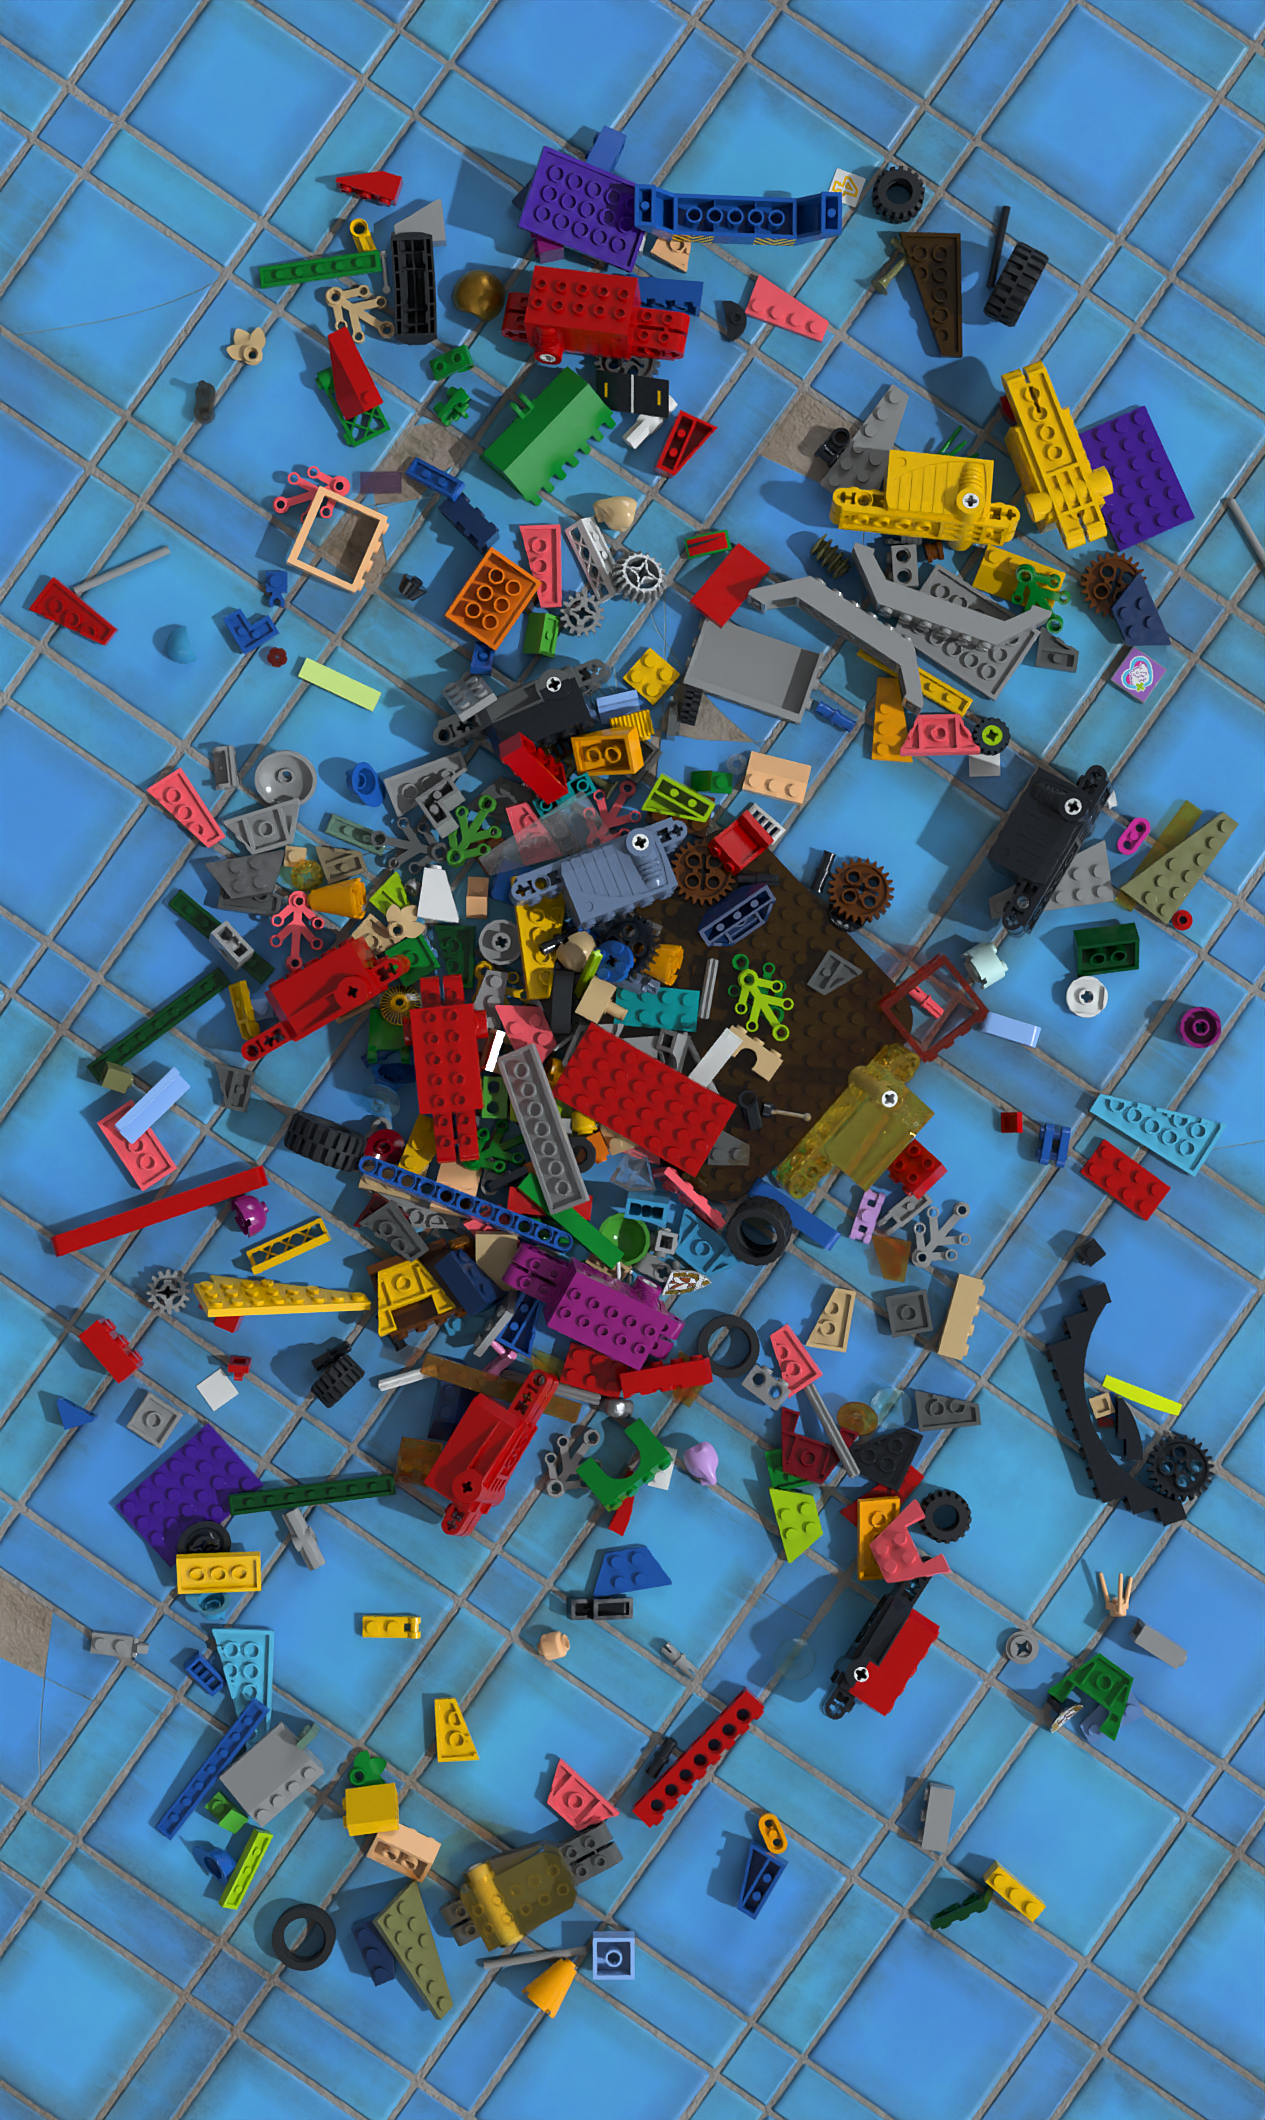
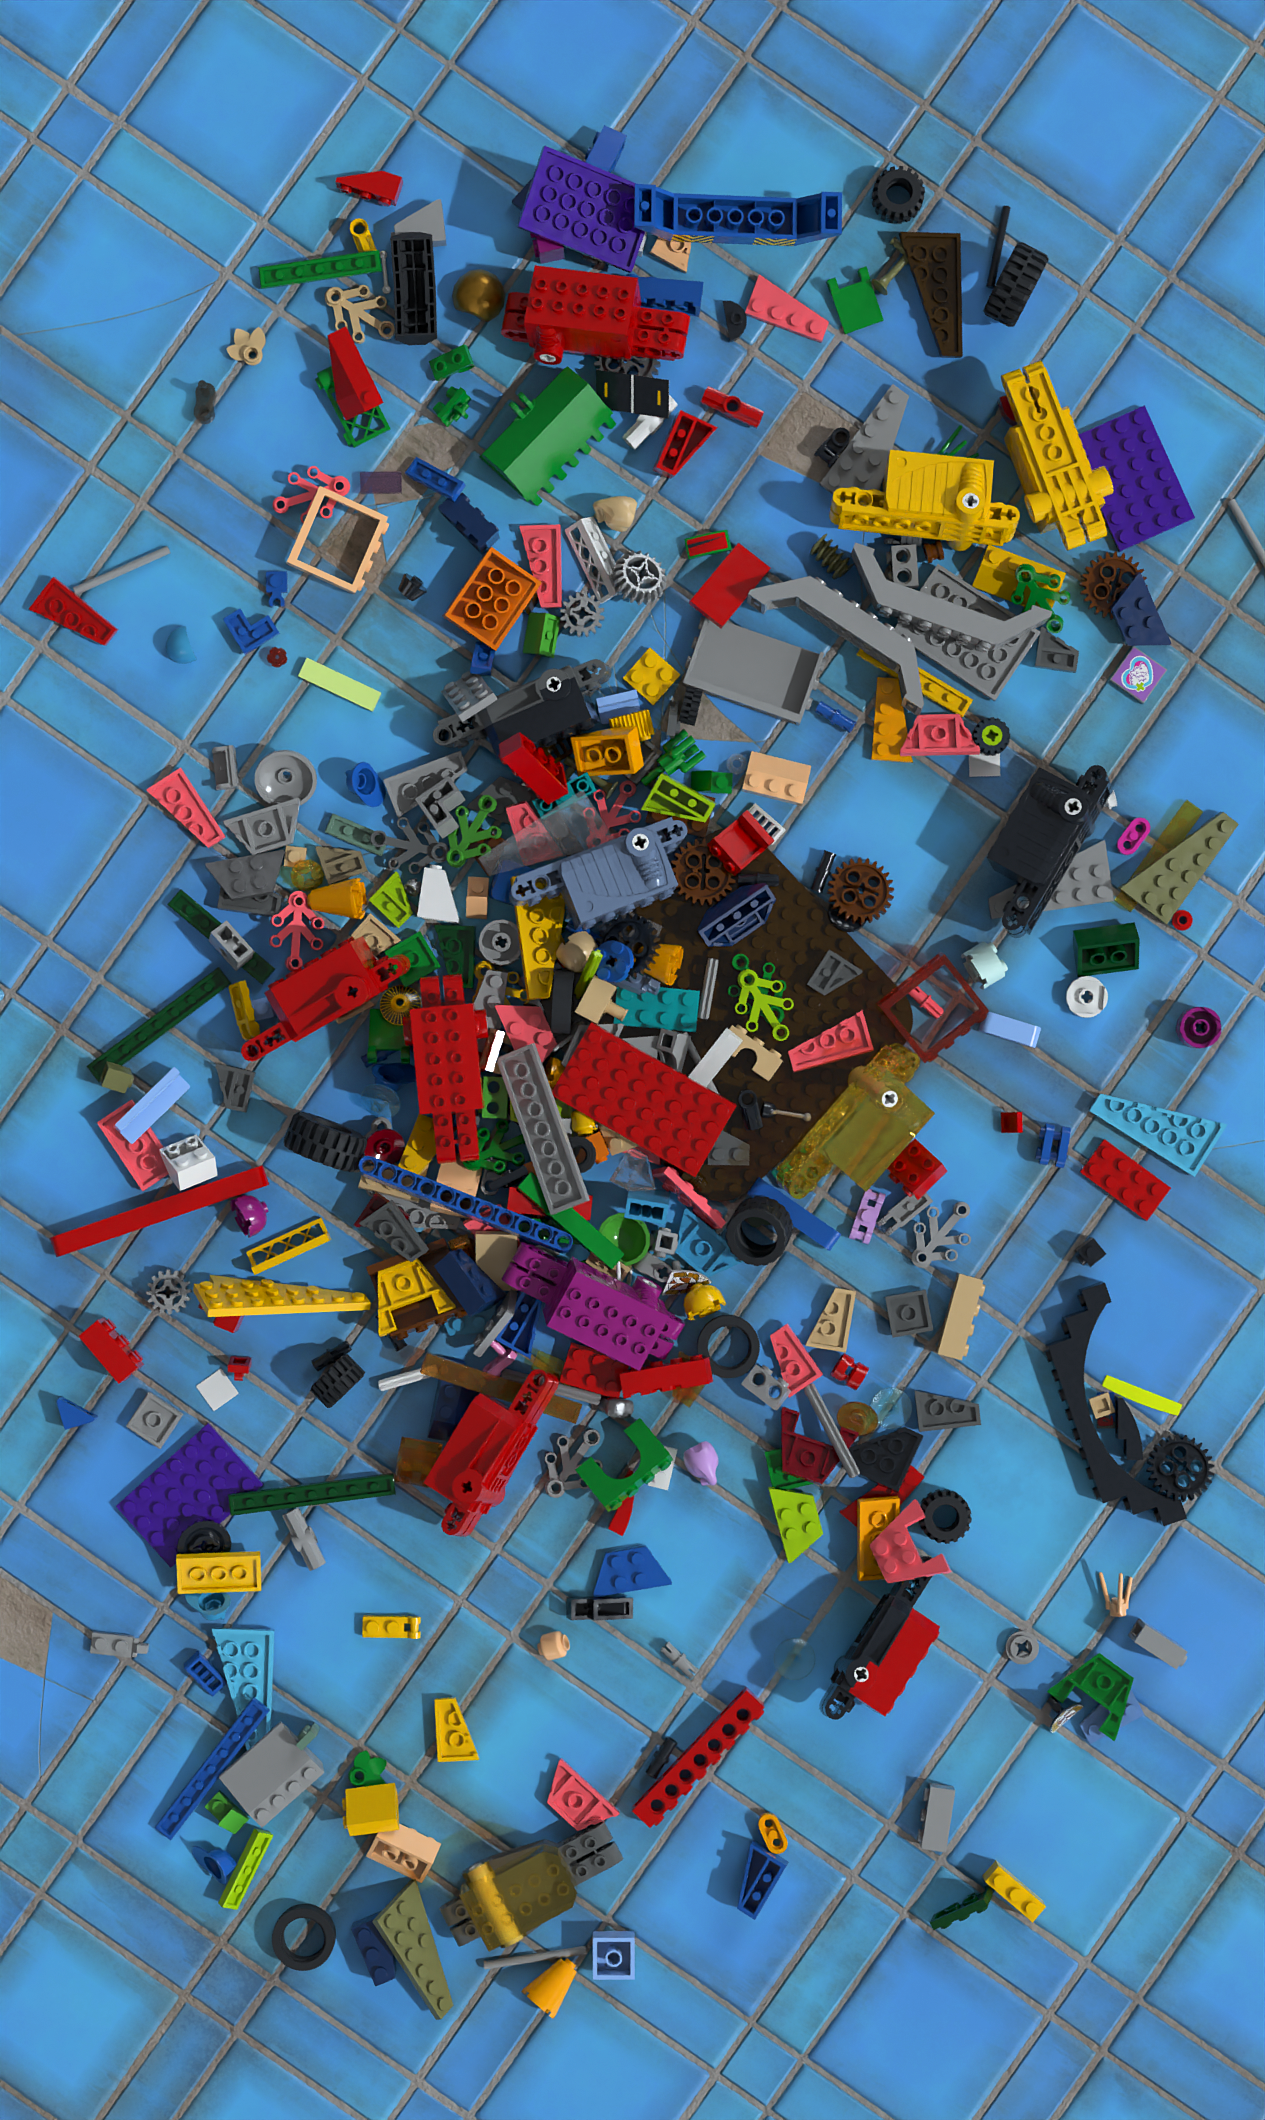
tan plate [386,904,425,941] -> none
black pin [538,926,579,956] -> none
white sticker [828,168,866,207] -> none
clear orange wing [872,1235,911,1283] -> none
none -> white slope [159,1135,217,1191]
none -> green plant [641,729,706,787]
none -> yellow cylinder [684,1283,726,1320]
none -> red piece [701,386,764,429]
none -> coral wing [788,1010,874,1072]
none -> green flag [826,266,884,334]
none -> red wheel [830,1353,869,1391]

